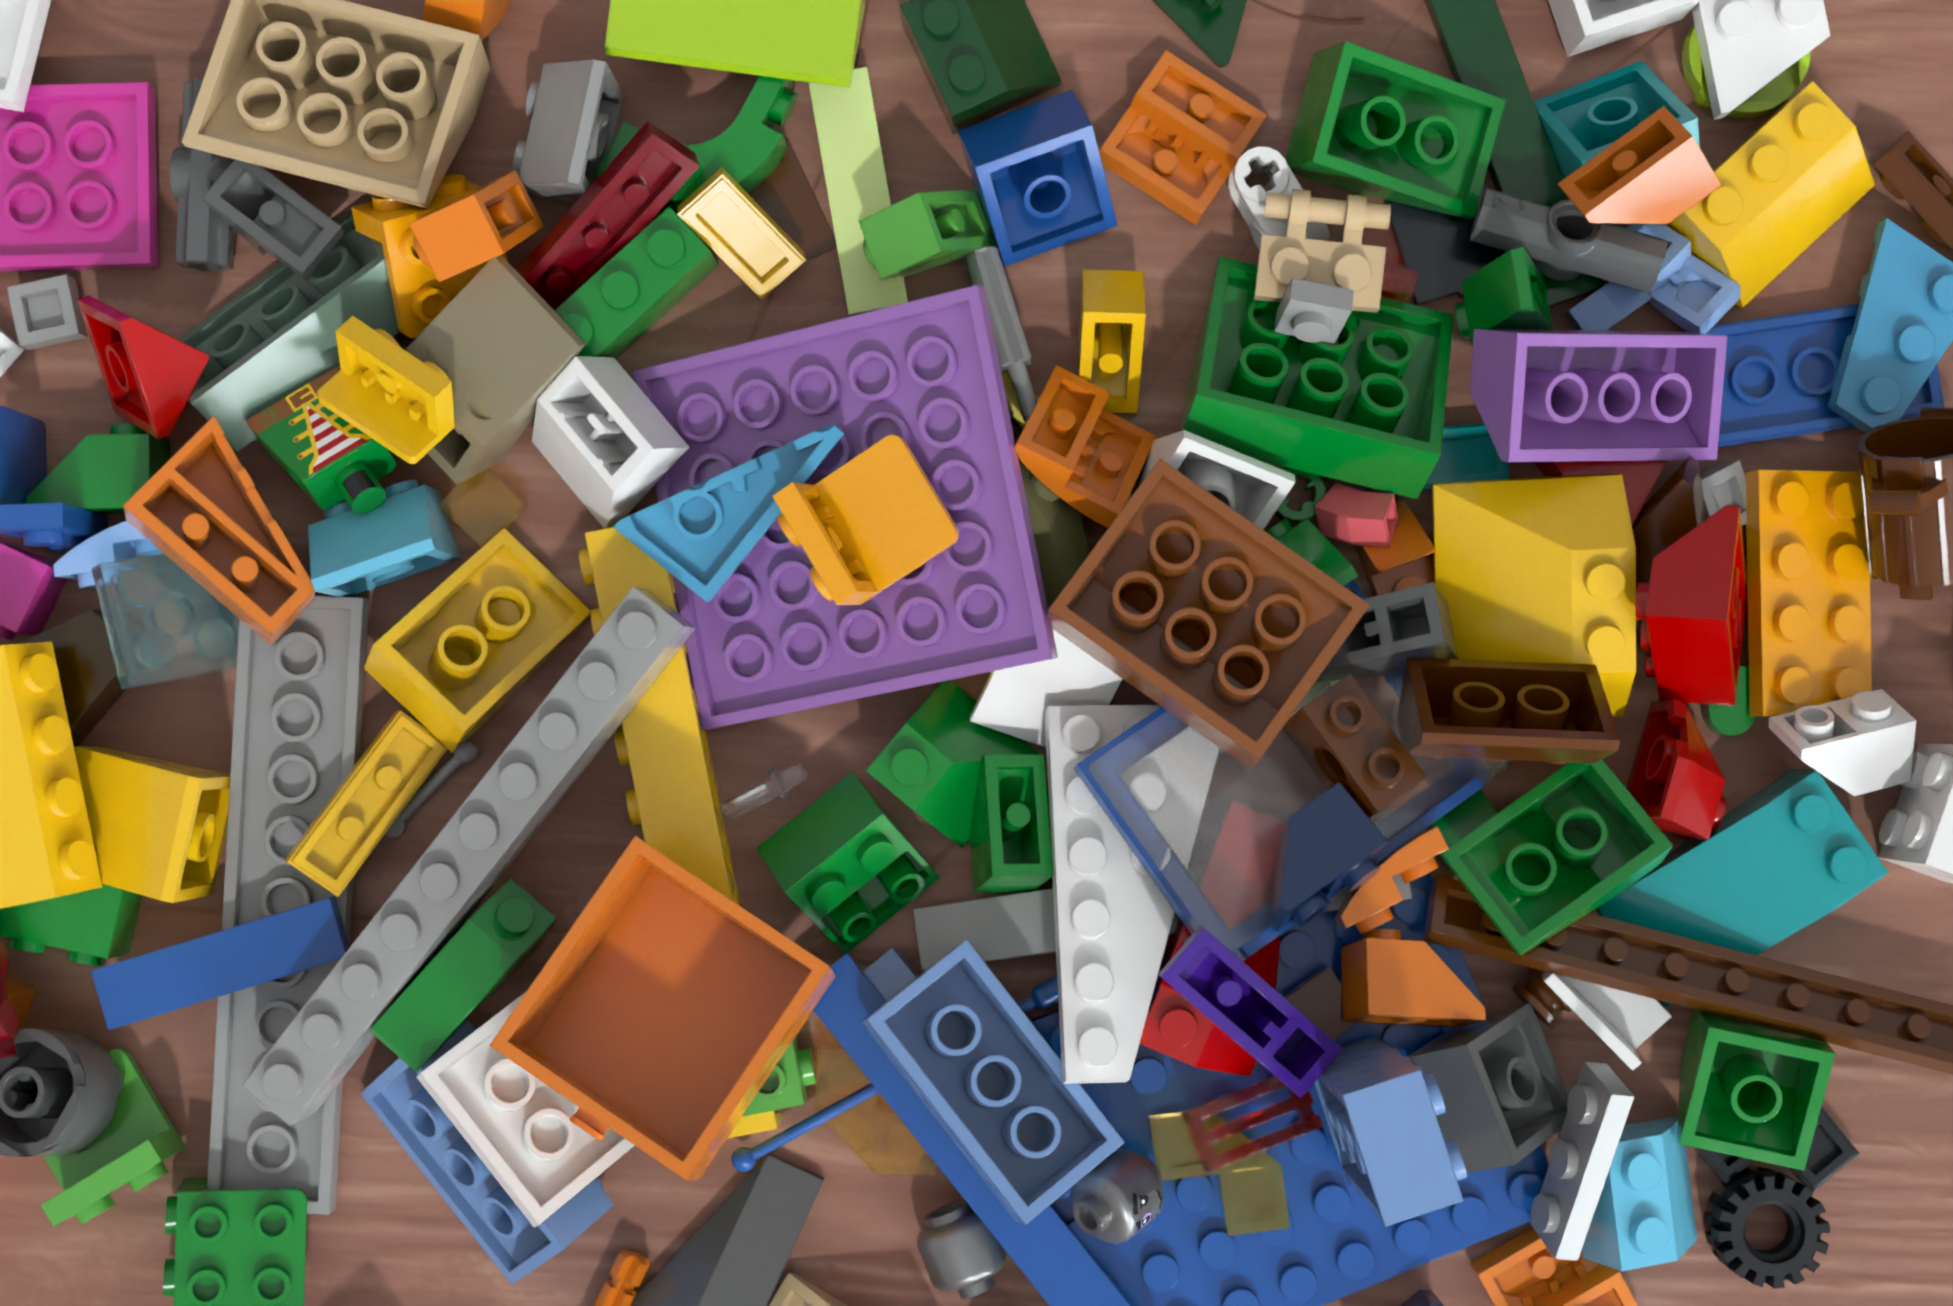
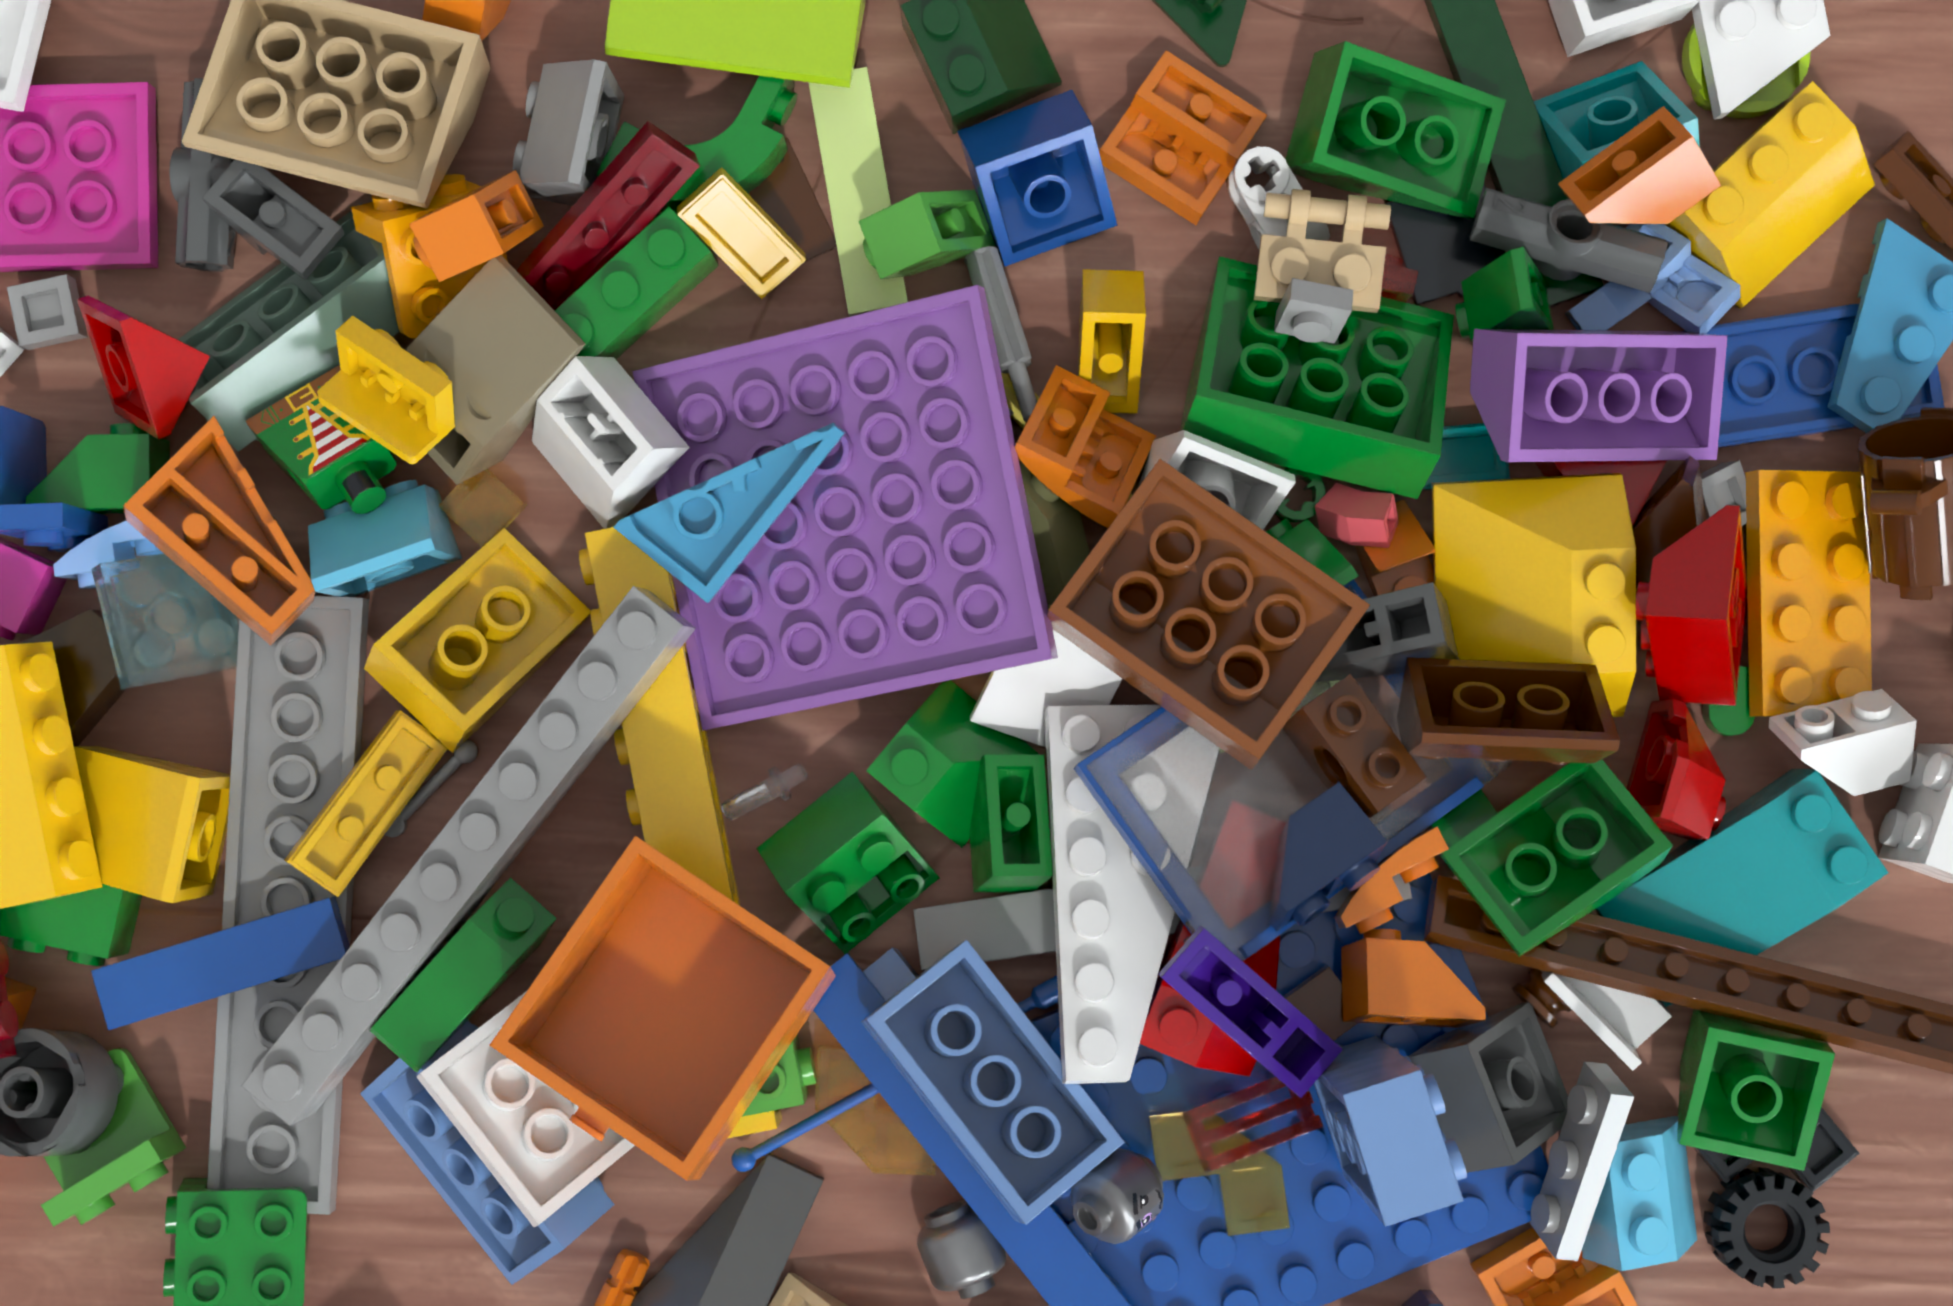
light orange bracket [772,435,959,605] -> none

